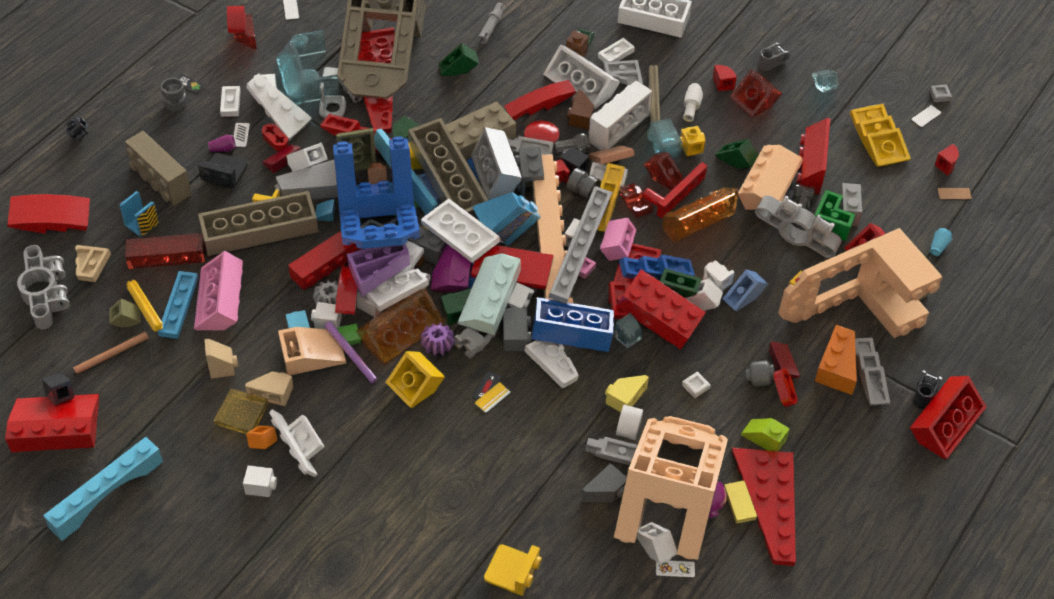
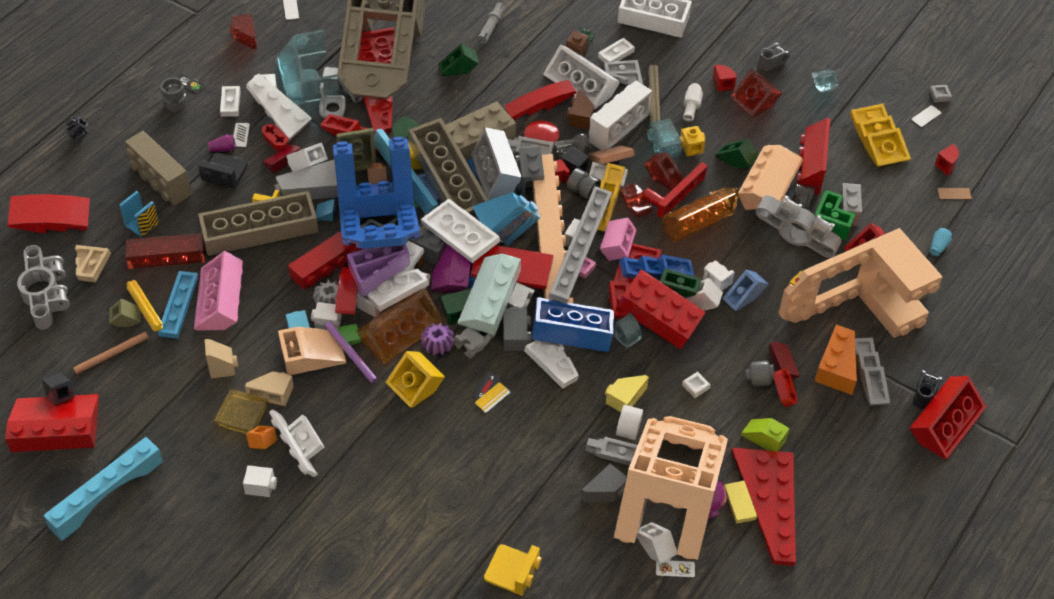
red brick [227,6,246,33] -> none

